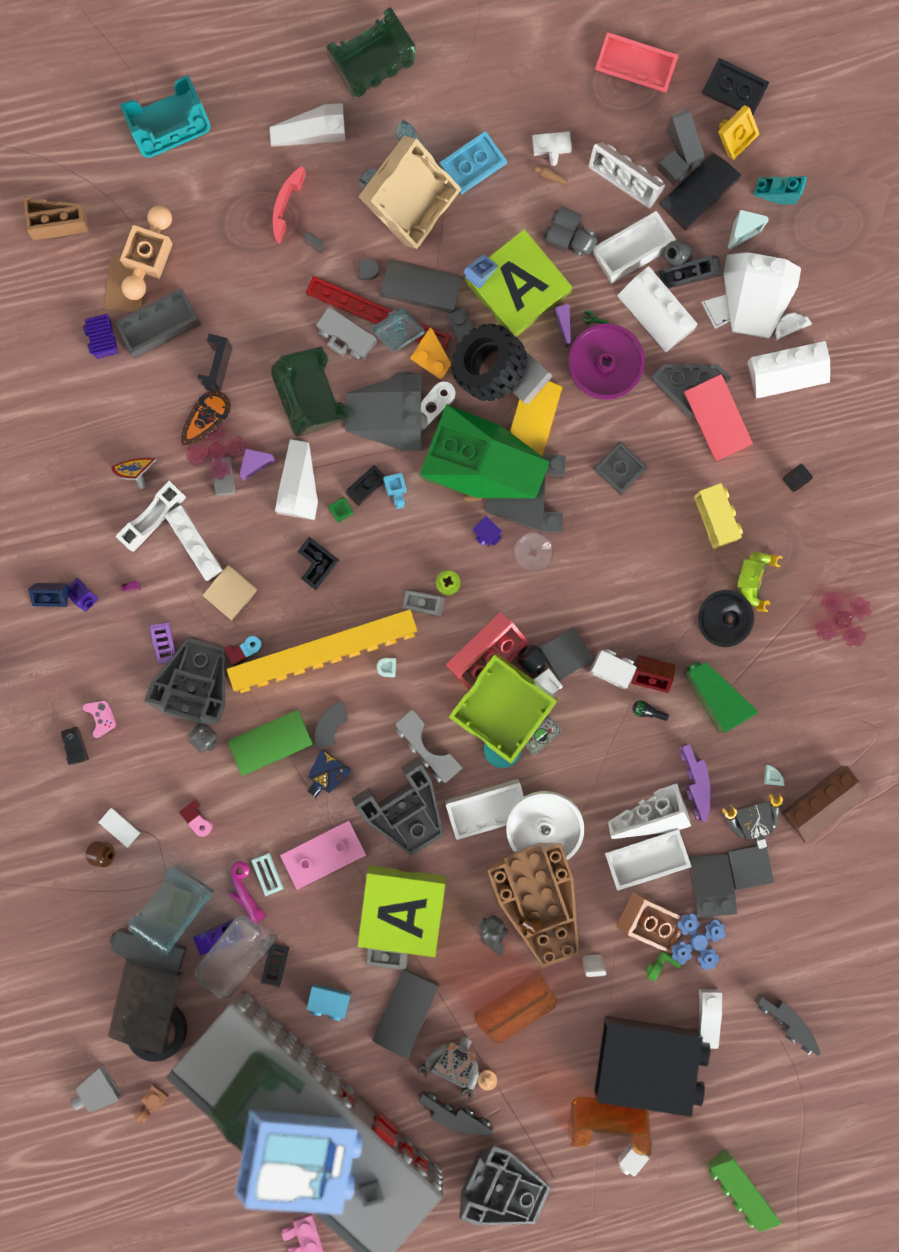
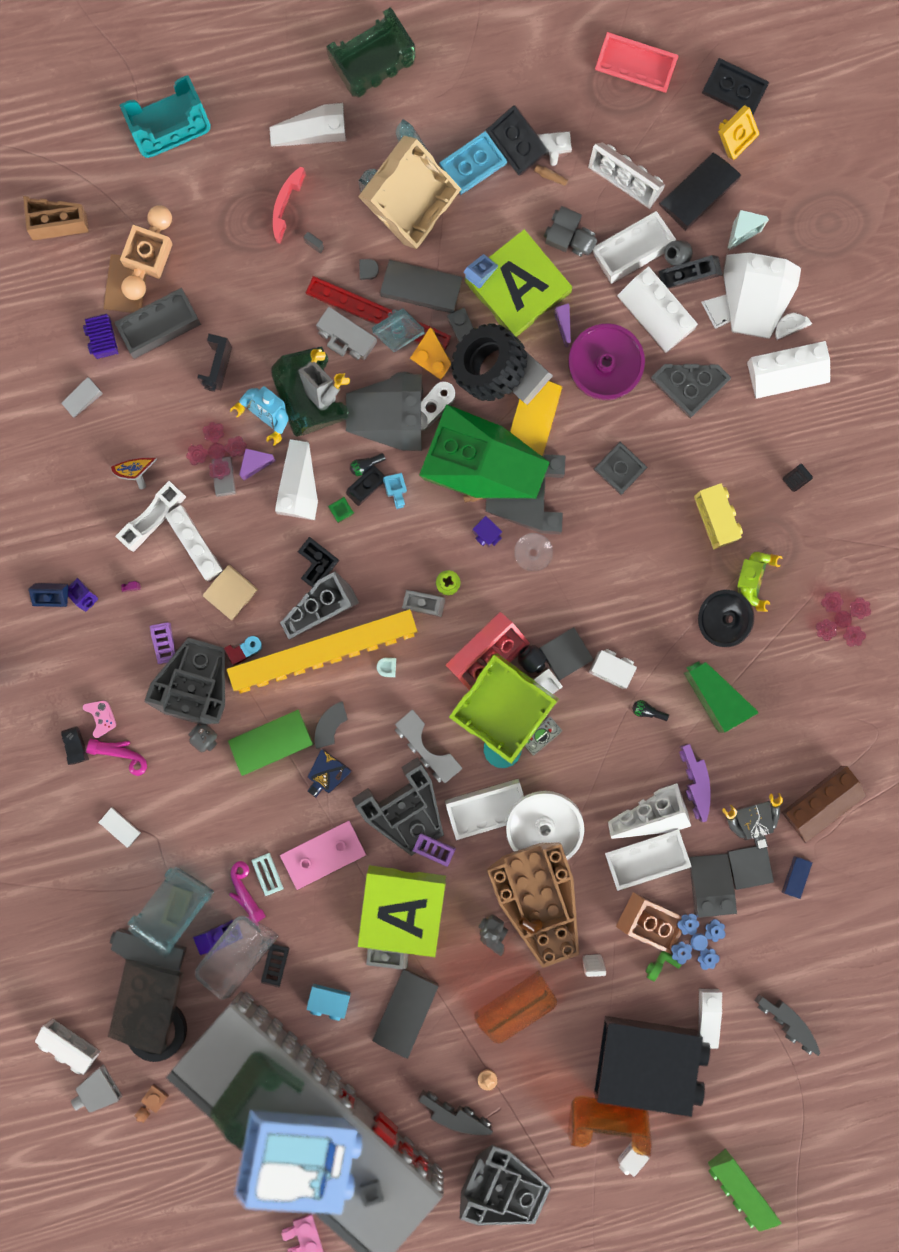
reddish brown head [86,841,115,867] -> none
leg [179,799,213,837] -> none
sticker [181,391,231,445] -> none
light grey torso [418,1037,479,1099] -> none
green hand [582,310,609,324] -> none
dark red brick [631,655,676,693] -> none
dark grey brick [658,150,689,185] -> none
dark grey slope [666,109,705,170] -> none
coral slope [684,374,753,461] -> none
teal slope [753,176,807,205] -> none
light aqua tile [764,765,784,786] -> none
none -> white slope [35,1019,101,1075]
none -> light grey slope [62,377,103,418]
none -> dark pink plant [86,738,147,776]
none -> medium azure torso [230,386,289,446]
none -> dark grey wedge [280,571,359,639]
none -> light grey torso [298,349,350,410]
none -> black piece [350,453,386,476]
none -> medium lavender slope [412,833,456,867]
none -> black plate [486,105,549,176]
none -> dark blue slope [782,856,813,899]

